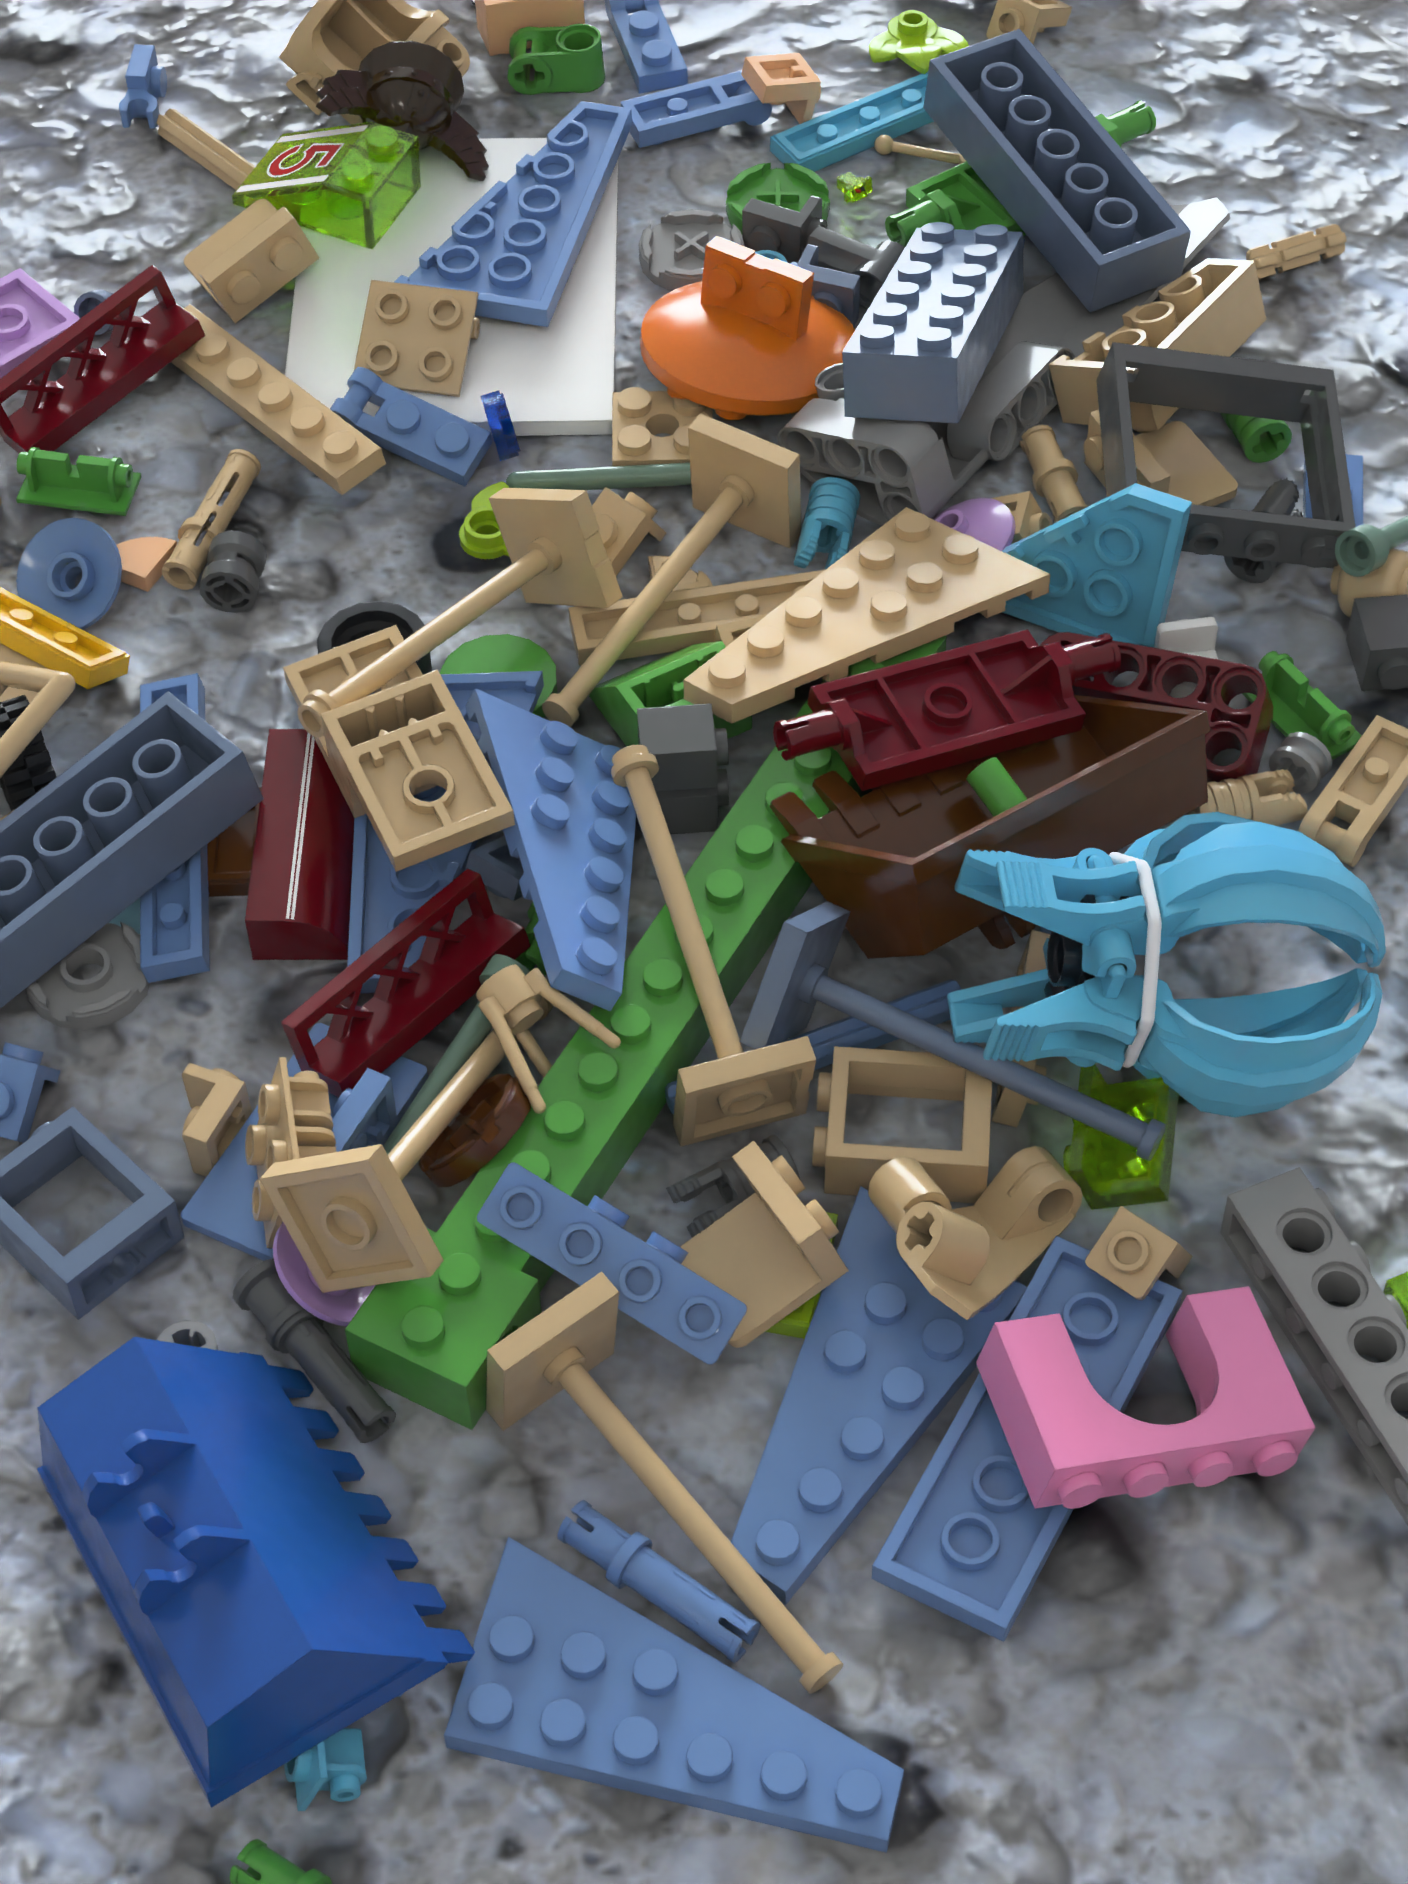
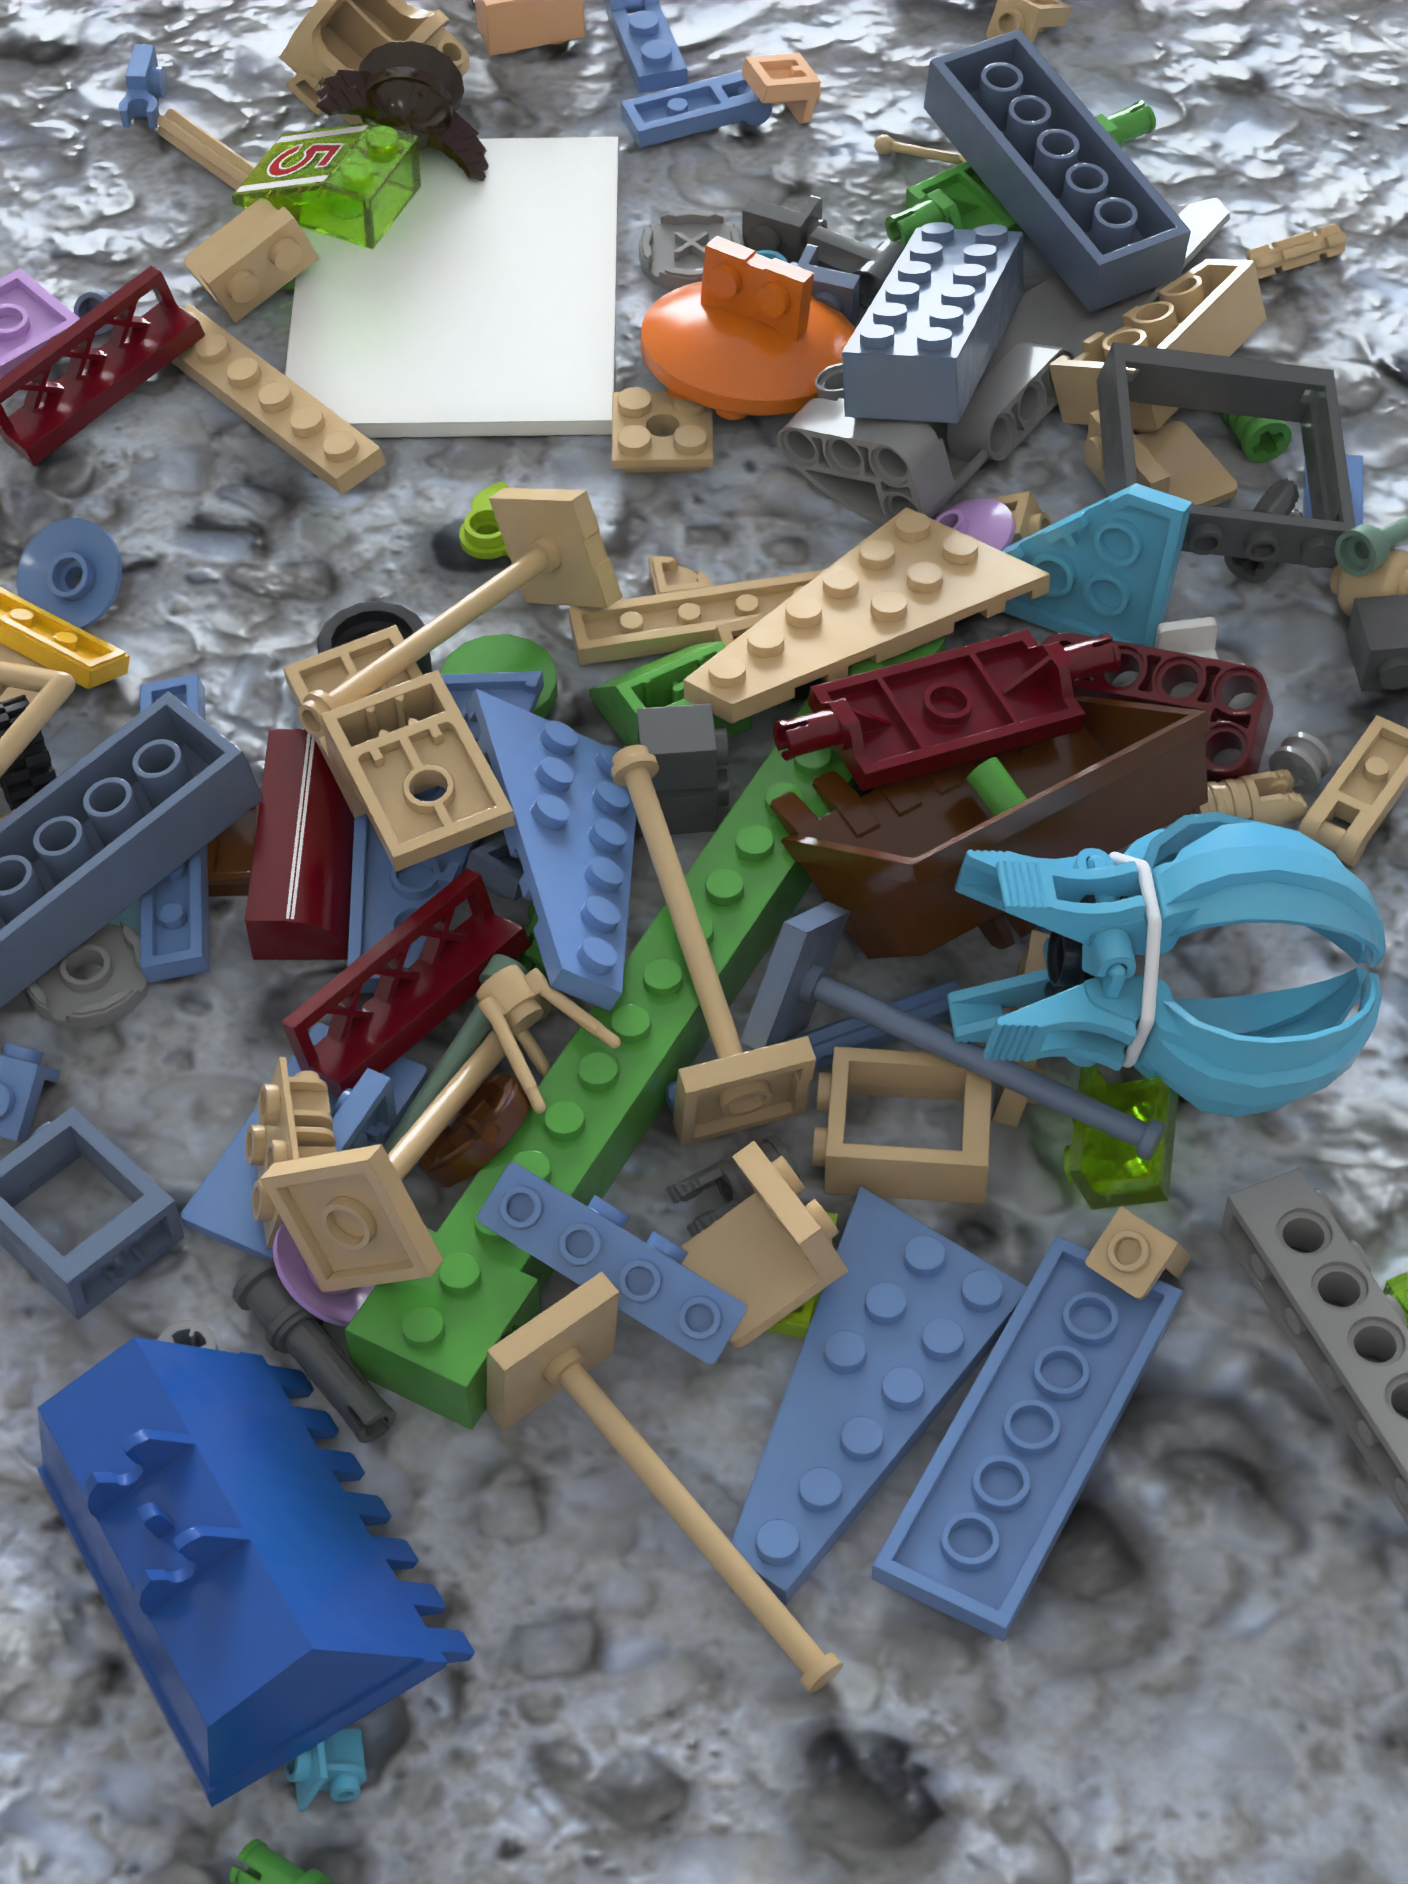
bright green hinge [16,447,142,516] -> none
light nougat tile [116,537,177,592] -> none
tan pin [162,449,261,590] -> none
tan bracket [181,1063,252,1177] -> none
dark grey wheel [199,531,267,613] -> none
medium blue plate [330,367,492,487] -> none
tan hinge [353,280,480,397] -> none
medium blue wing [394,101,632,327] -> none
medium blue wing [444,1537,904,1853] -> none
clear blue tile [480,390,521,461] -> none
sand green piece [506,462,691,490] -> none
bright green piece [507,24,605,95] -> none
tan tile [542,413,801,727] -> none
medium blue pin [557,1500,761,1663] -> none
tan bracket [592,487,666,576] -> none
bright green tile [726,163,830,234] -> none
medium azure tile [770,72,934,172] -> none
medium azure hinge [794,477,861,569] -> none
clear neon green piece [837,172,873,203] -> none
tan panel [868,1146,1083,1320] -> none
lime plate [869,10,969,74] -> none
bright pink arch [976,1286,1316,1509] -> none
tan pin [1019,425,1088,523] -> none
bright green hinge [1242,651,1362,760] -> none

